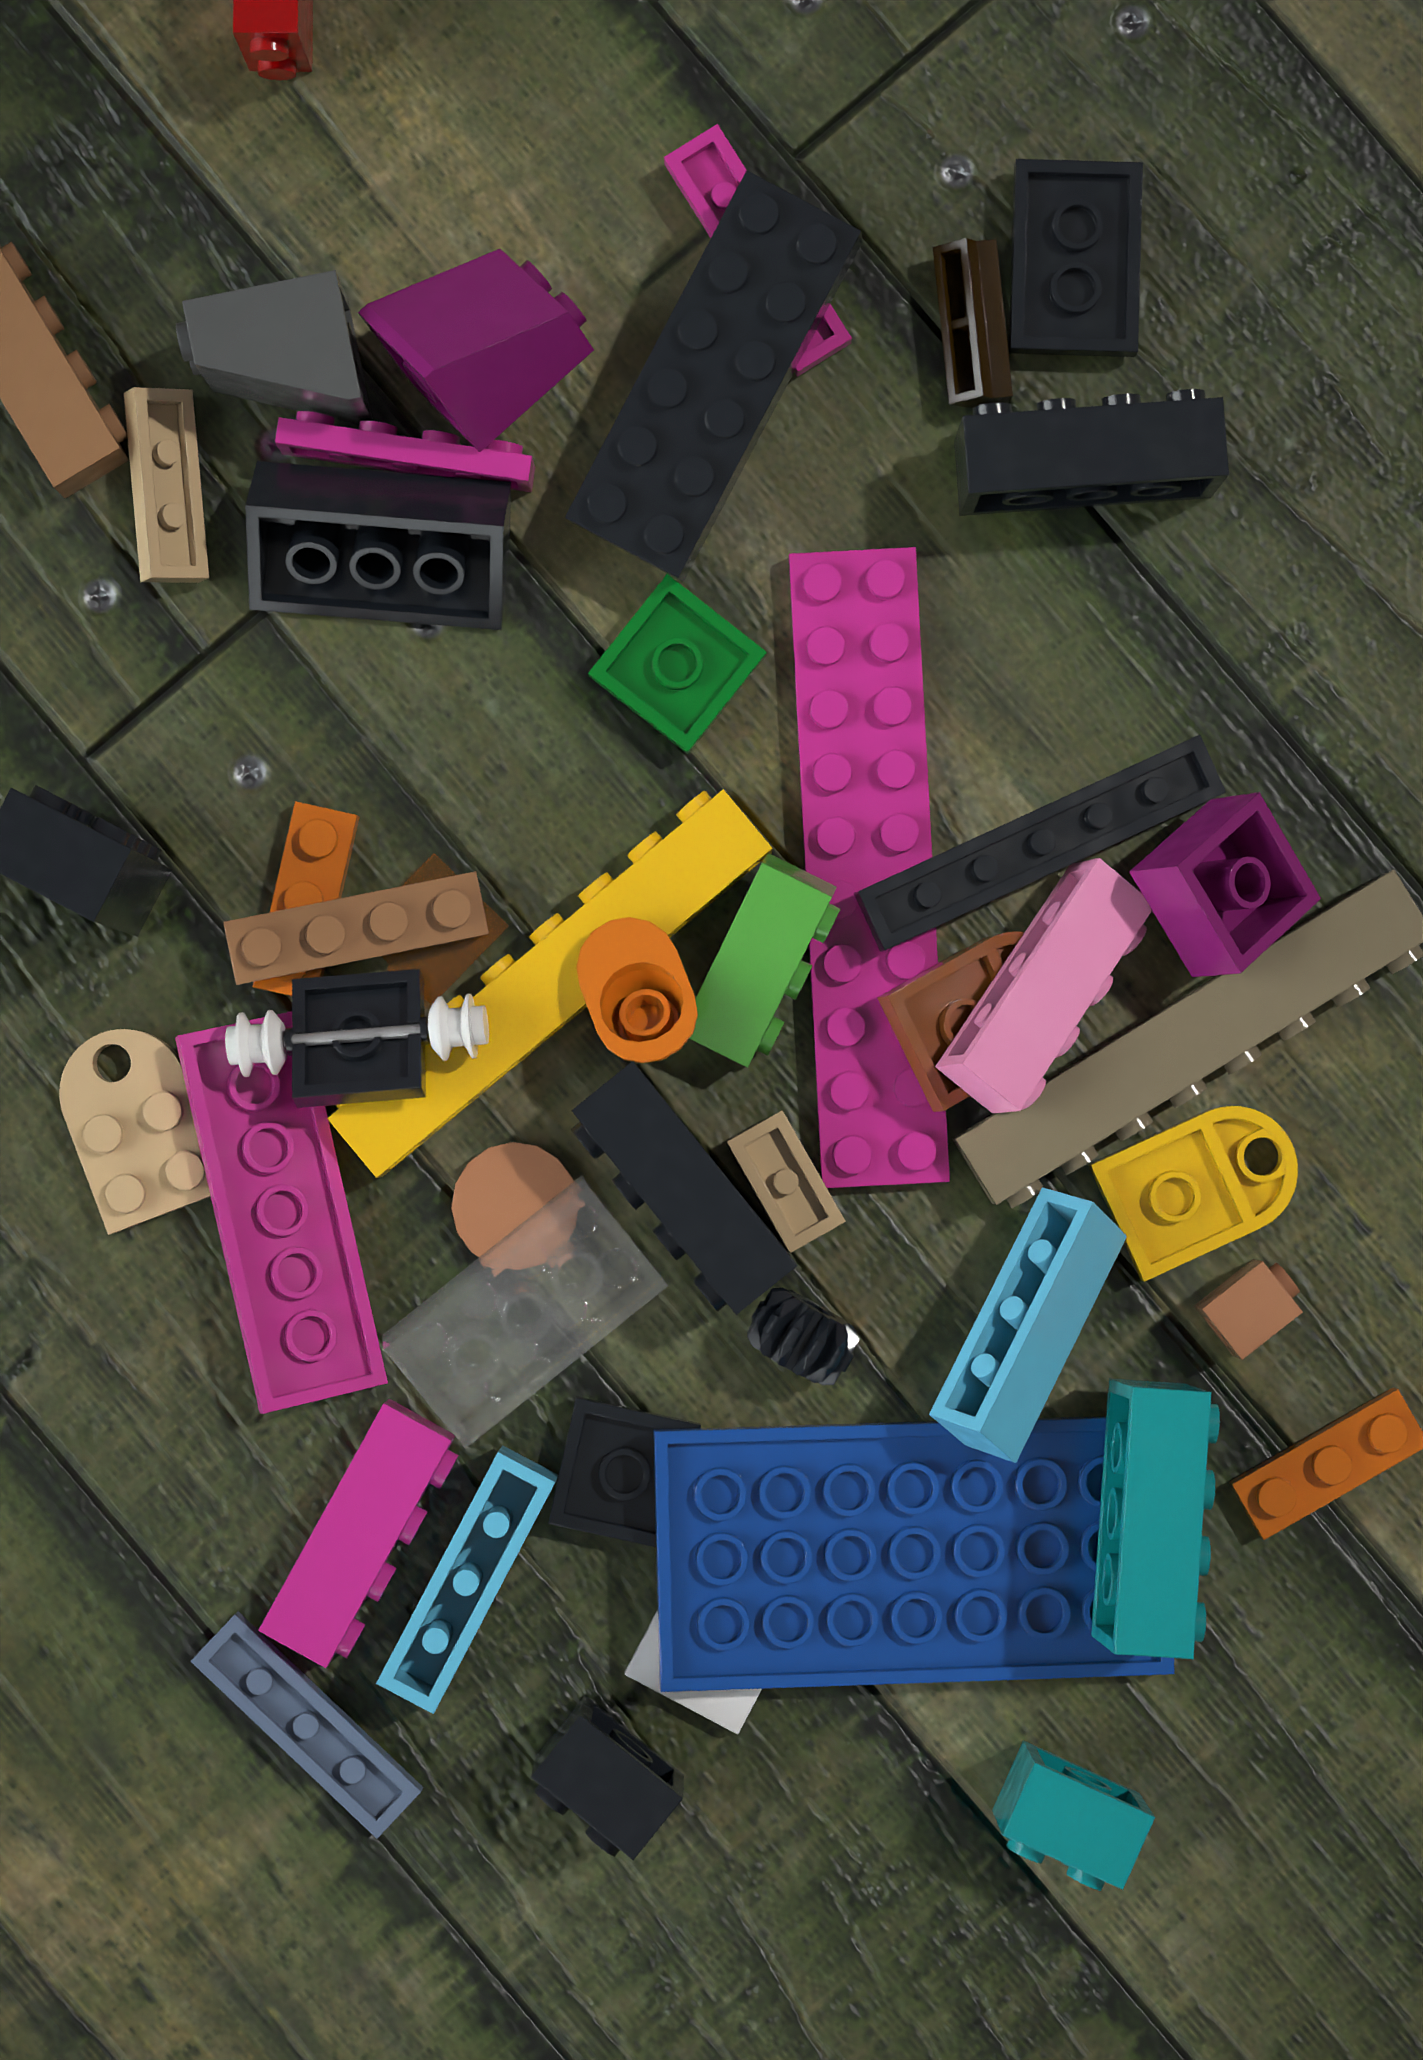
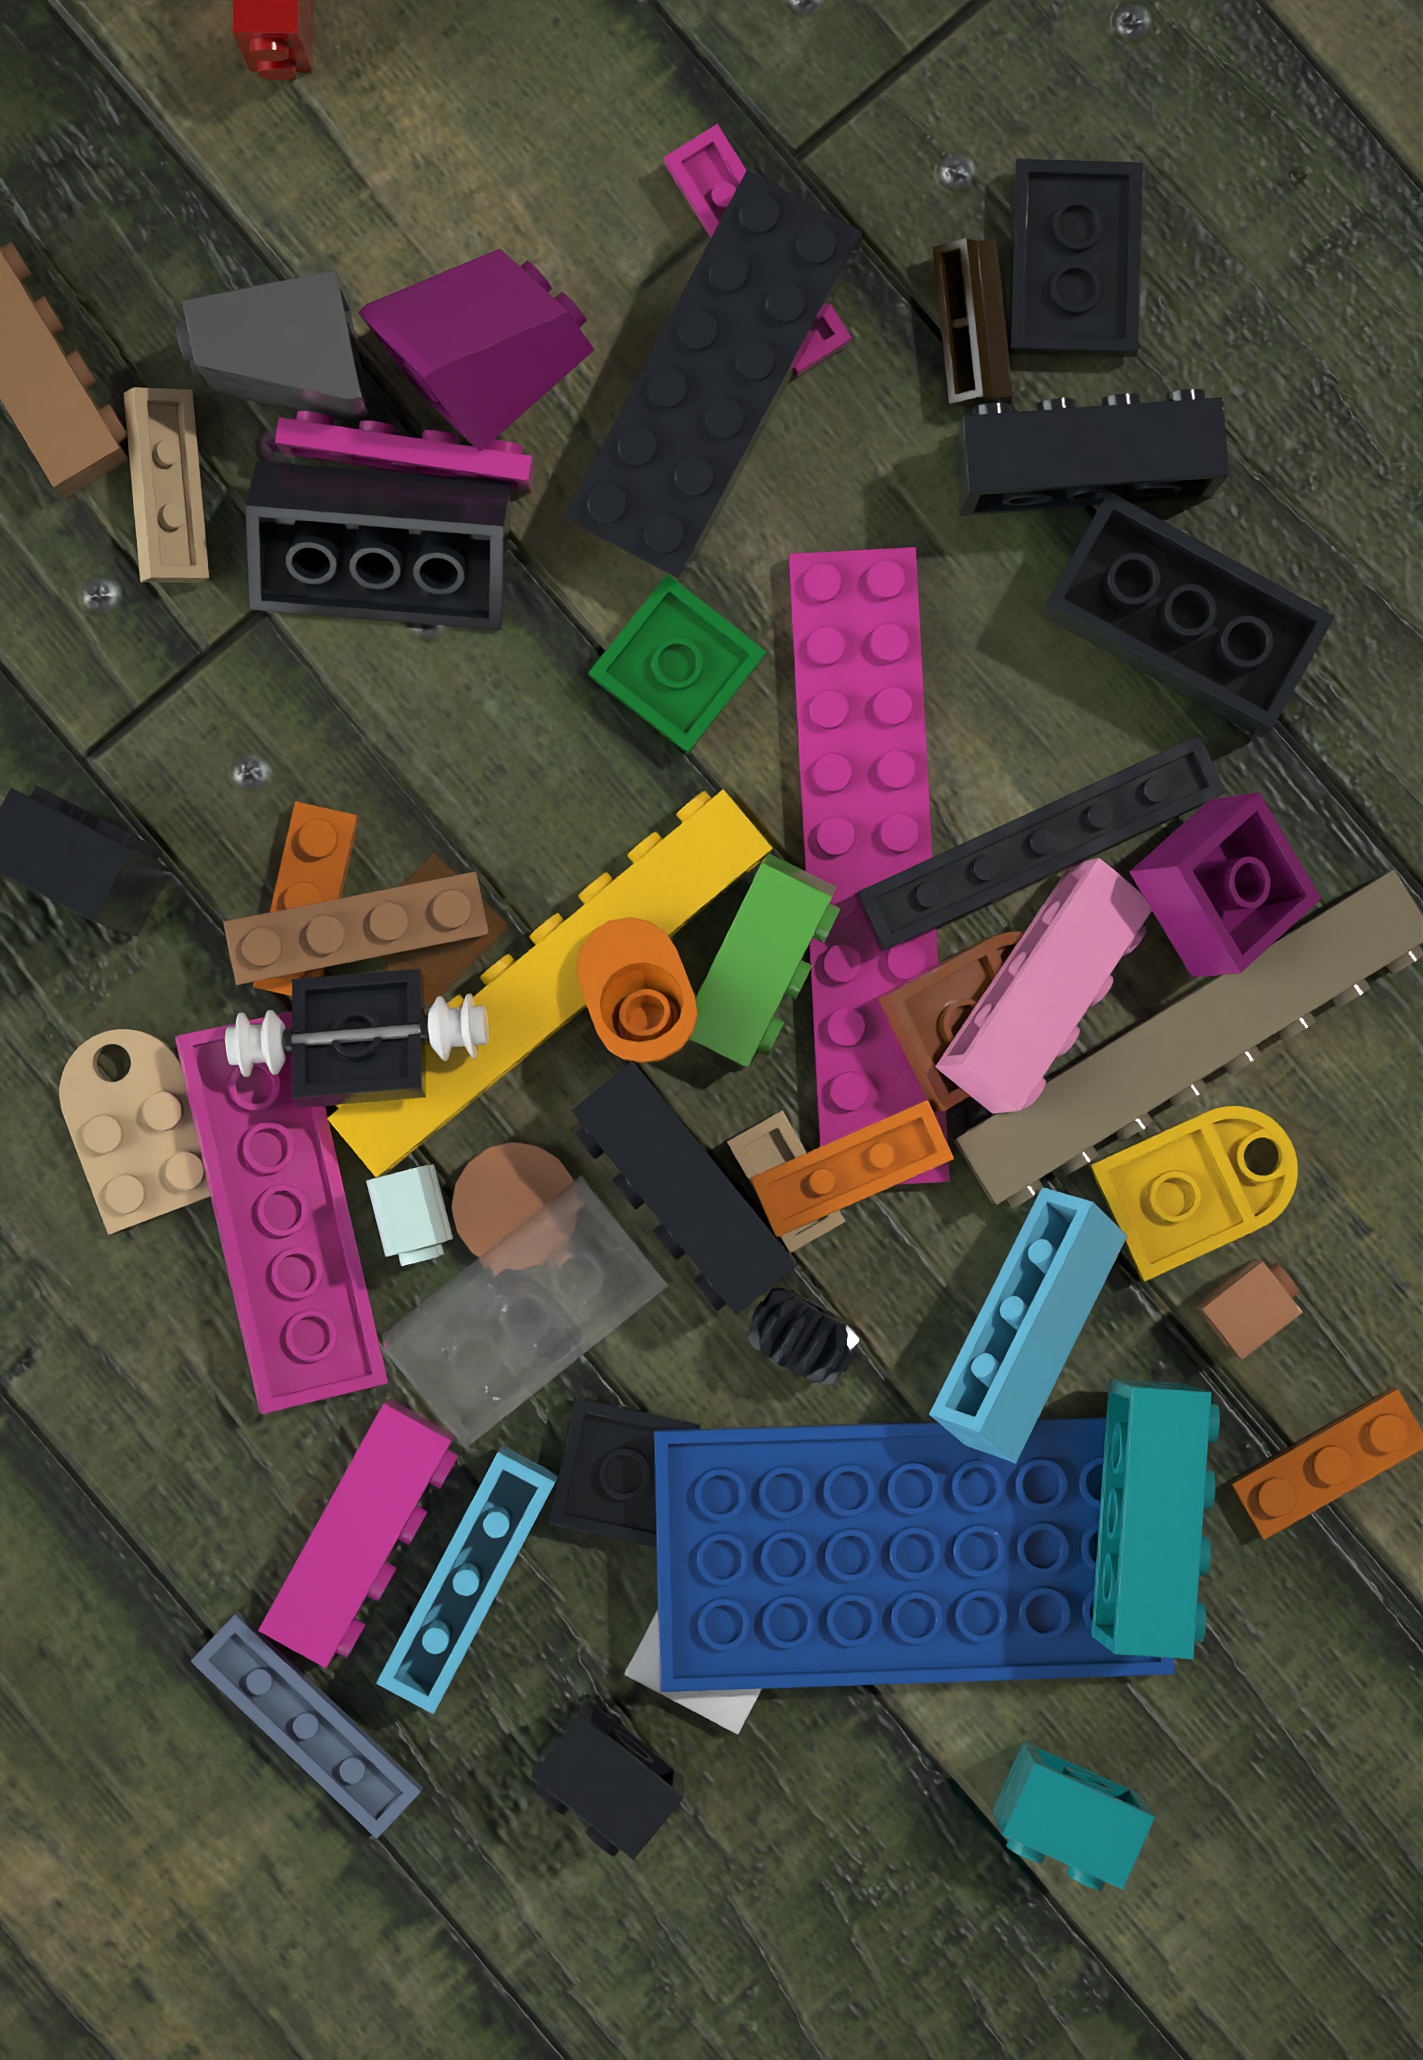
none -> light aqua brick [366,1164,453,1266]
none -> orange plate [750,1100,954,1237]
none -> black brick [1039,491,1335,738]

